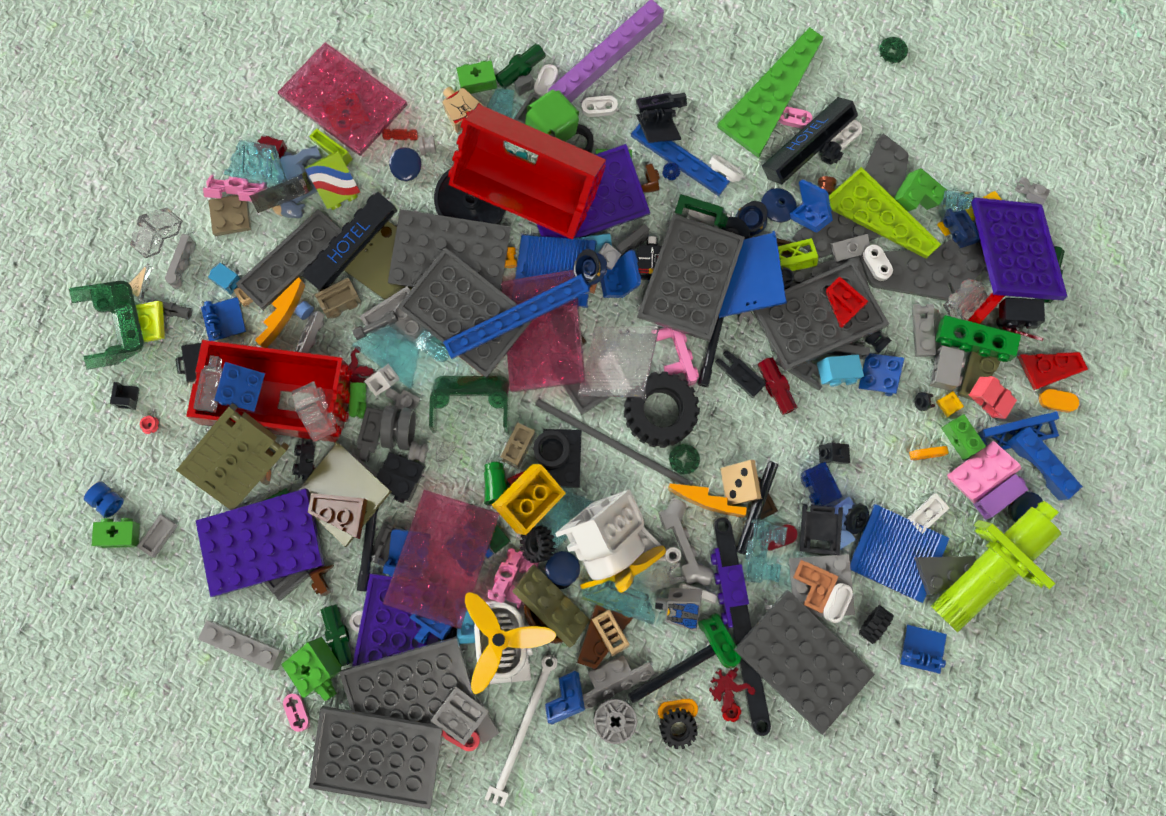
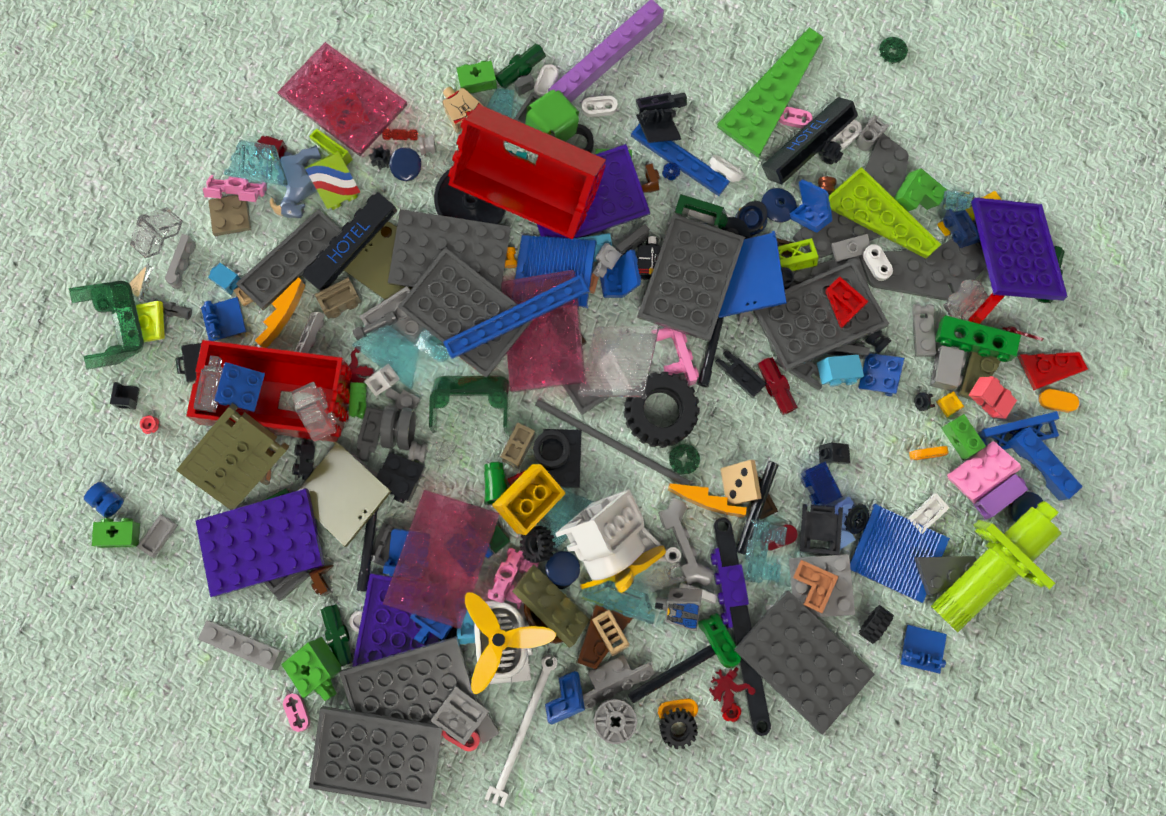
clear smoke slope [249,172,313,213] -> none
medium blue piece [295,301,314,320] -> none
wing [308,493,367,539] -> none
dark blue piece [574,249,607,286] -> none
white tile [824,583,853,623] -> none
black brick [996,297,1045,329] -> none
light grey plate [1015,177,1051,205] -> none
none -> black gear [369,145,391,170]
none -> light grey piece [856,115,889,151]

